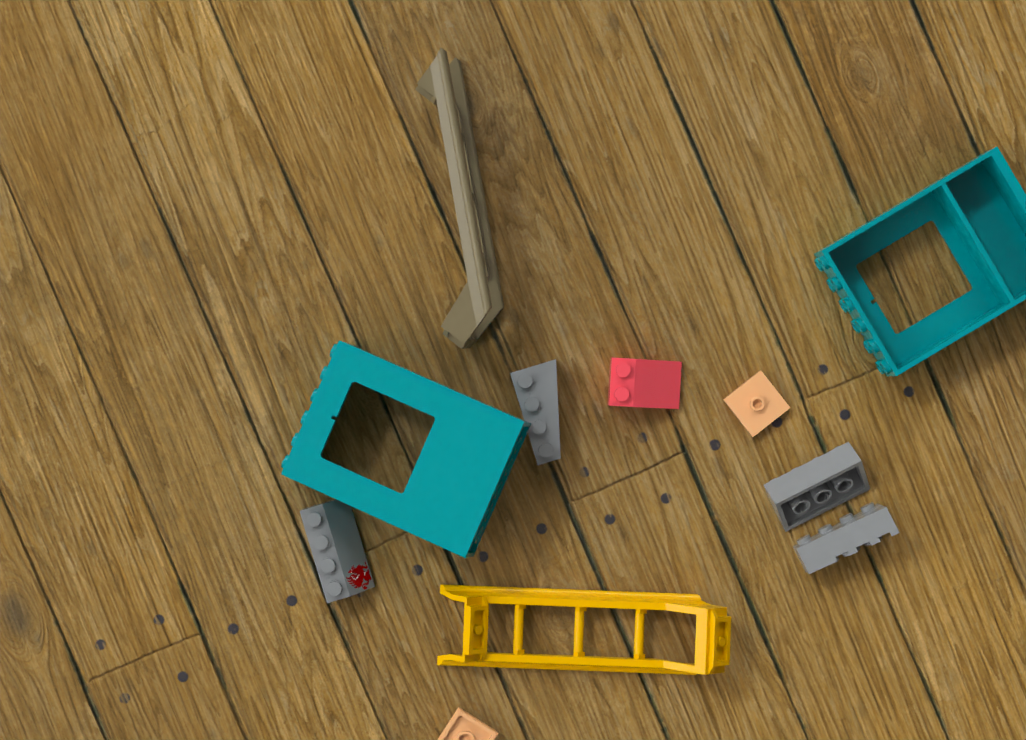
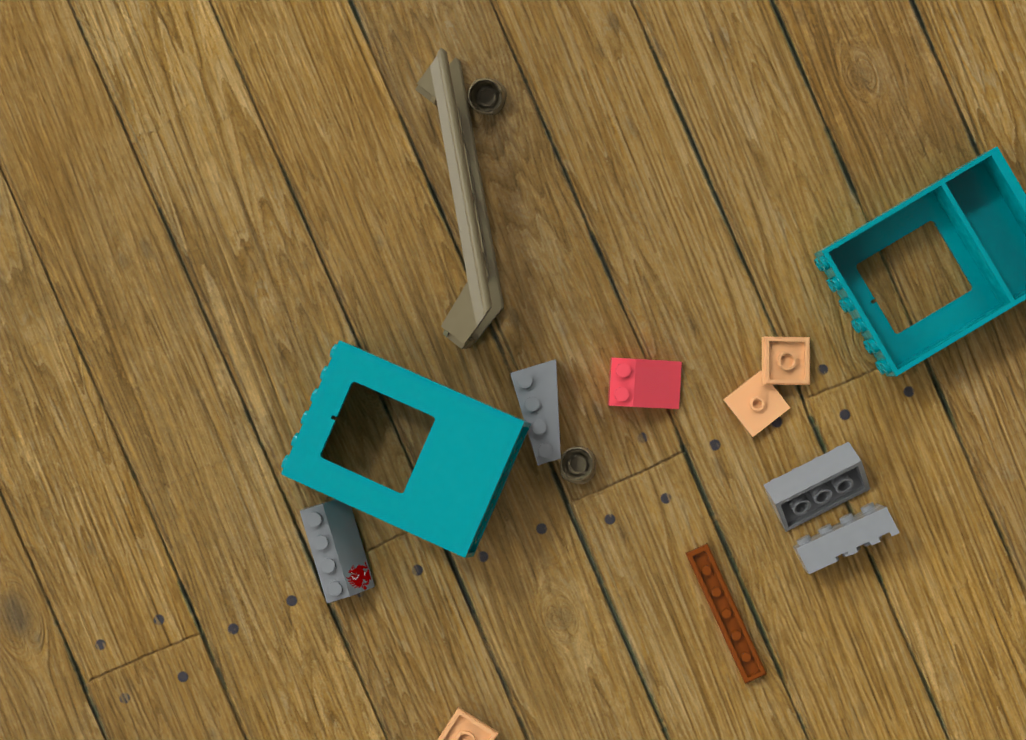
yellow piece [437,584,731,675] -> none
none -> dark tan hair [468,78,507,115]
none -> dark tan hair [560,446,596,484]
none -> dark orange tile [685,543,767,684]
none -> light nougat plate [762,336,810,385]

